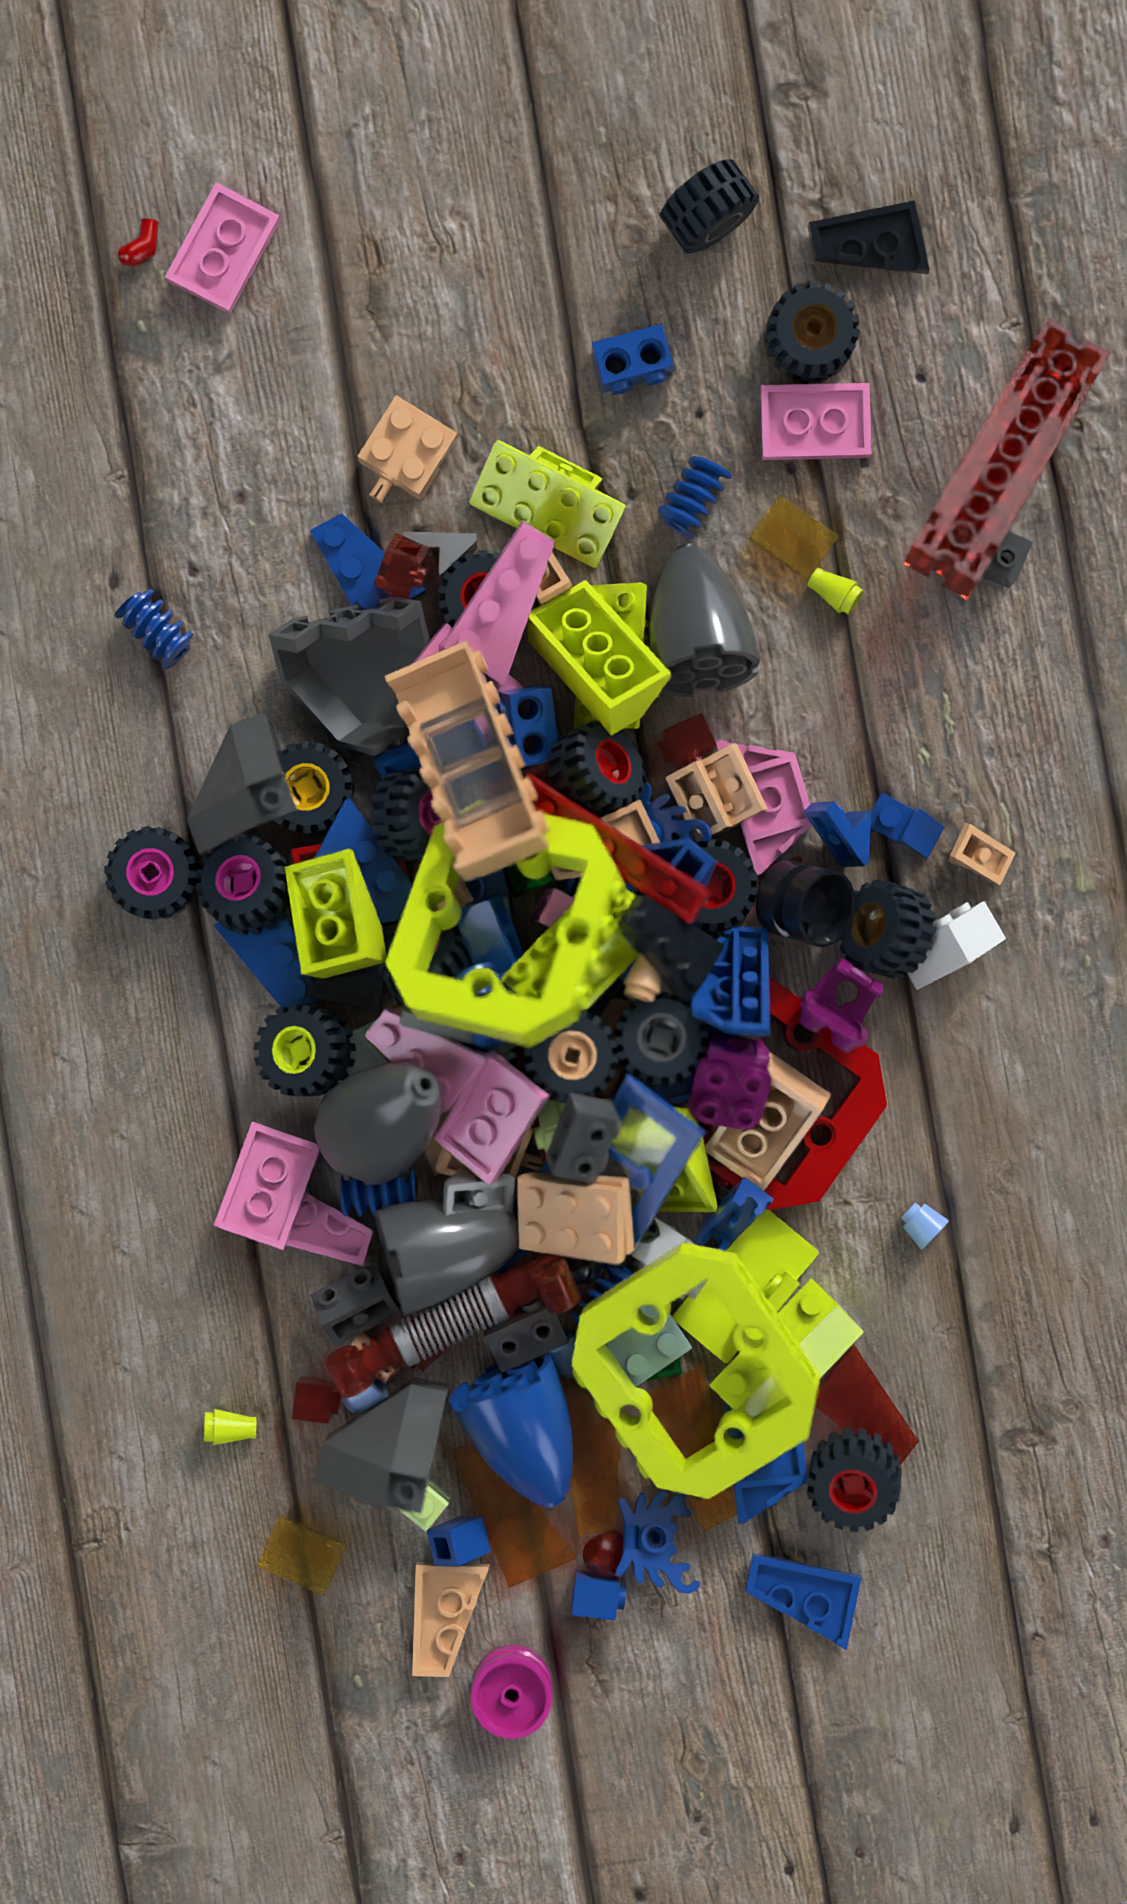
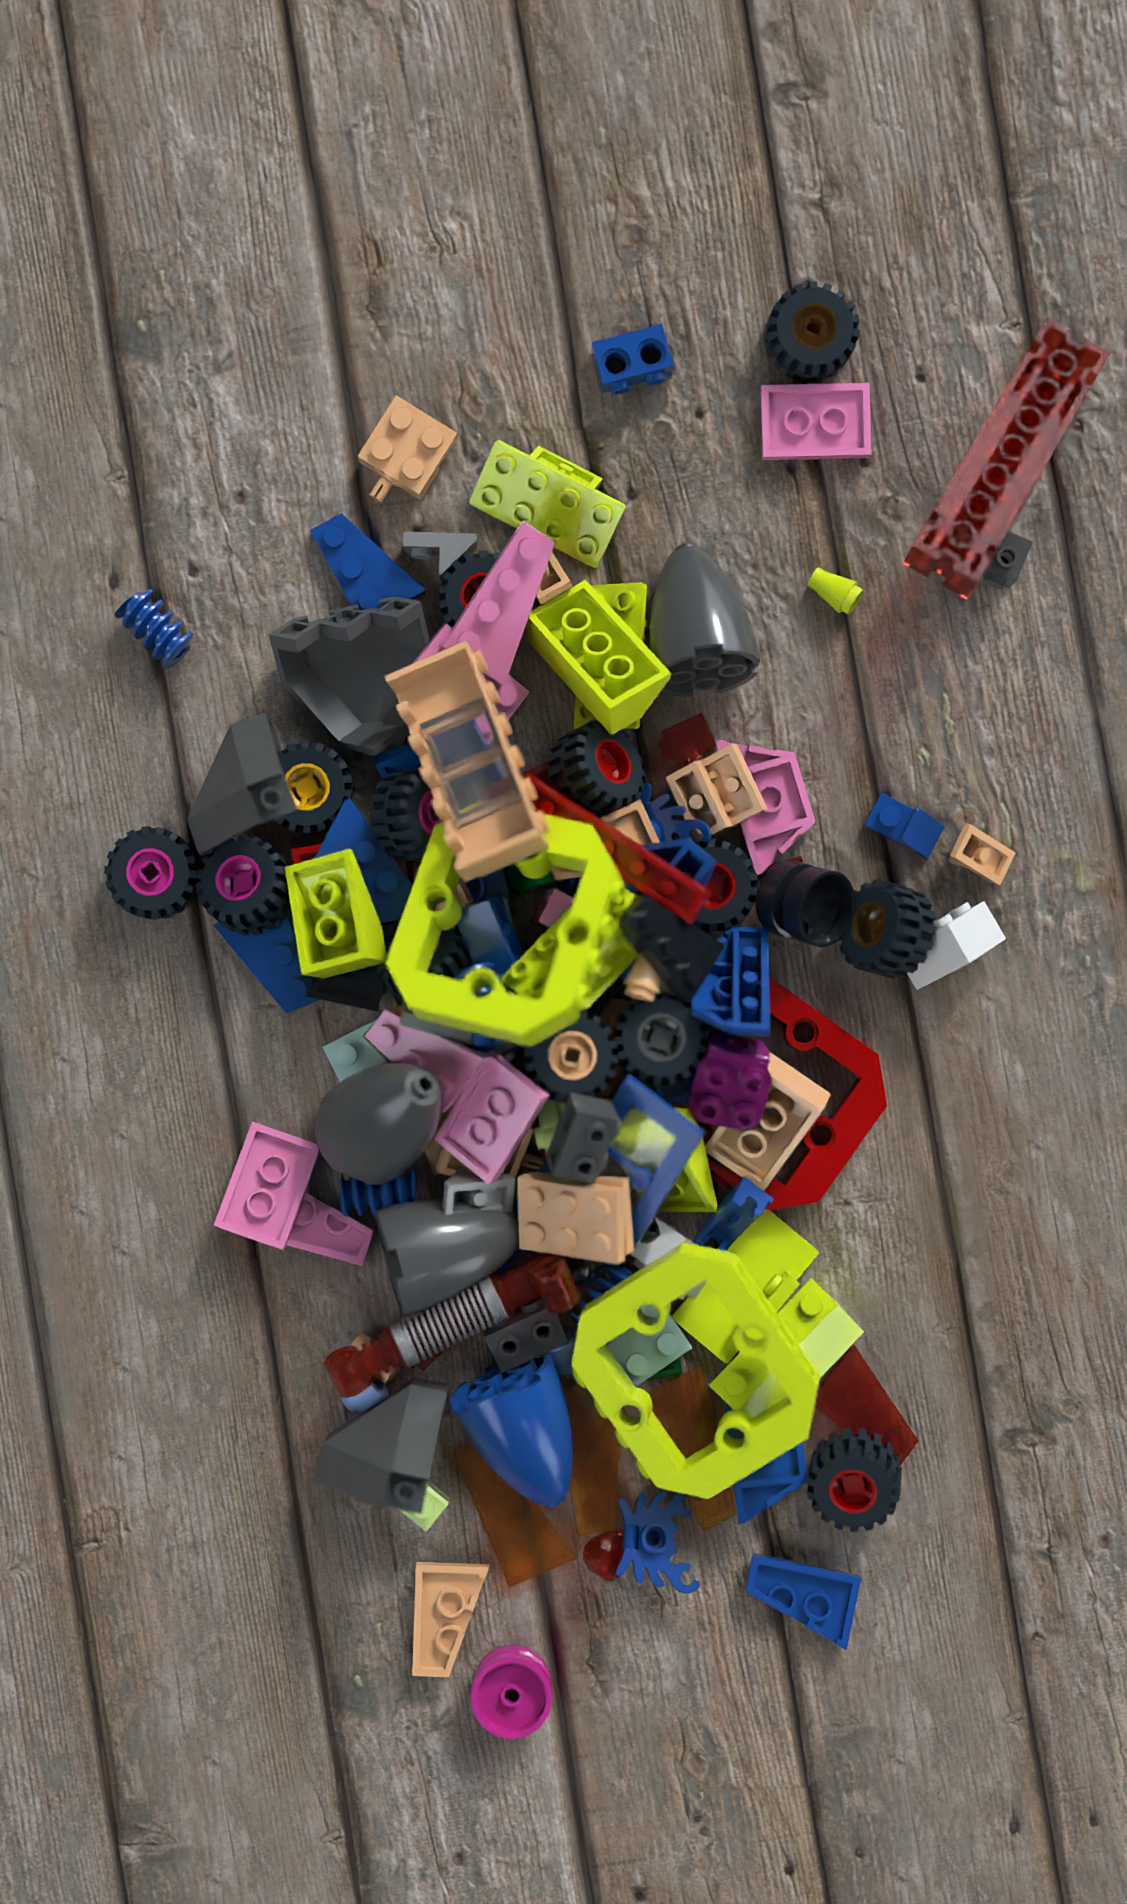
red arm [118,218,159,267] -> none
bright pink plate [165,182,281,314] -> none
neon yellow cone [203,1409,257,1446] -> none
black wheel [254,1004,356,1097] -> none
clear yellow plate [257,1514,347,1596] -> none
clear red brick [292,1376,341,1424] -> none
dark grey brick [310,1261,401,1346] -> none
clear red brick [374,533,430,599] -> none
blue brick [427,1516,491,1567] -> none
blue brick [496,684,558,767] -> none
blue brick [571,1570,626,1620] -> none
blue piece [657,456,732,539] -> none
black wheel [659,159,759,254] -> none
clear yellow plate [748,495,839,581] -> none
magenta piece [799,958,884,1053] -> none
blue slope [803,801,871,867] -> none
black wing [808,200,930,275] -> none
light blue hat [901,1202,949,1250] -> none

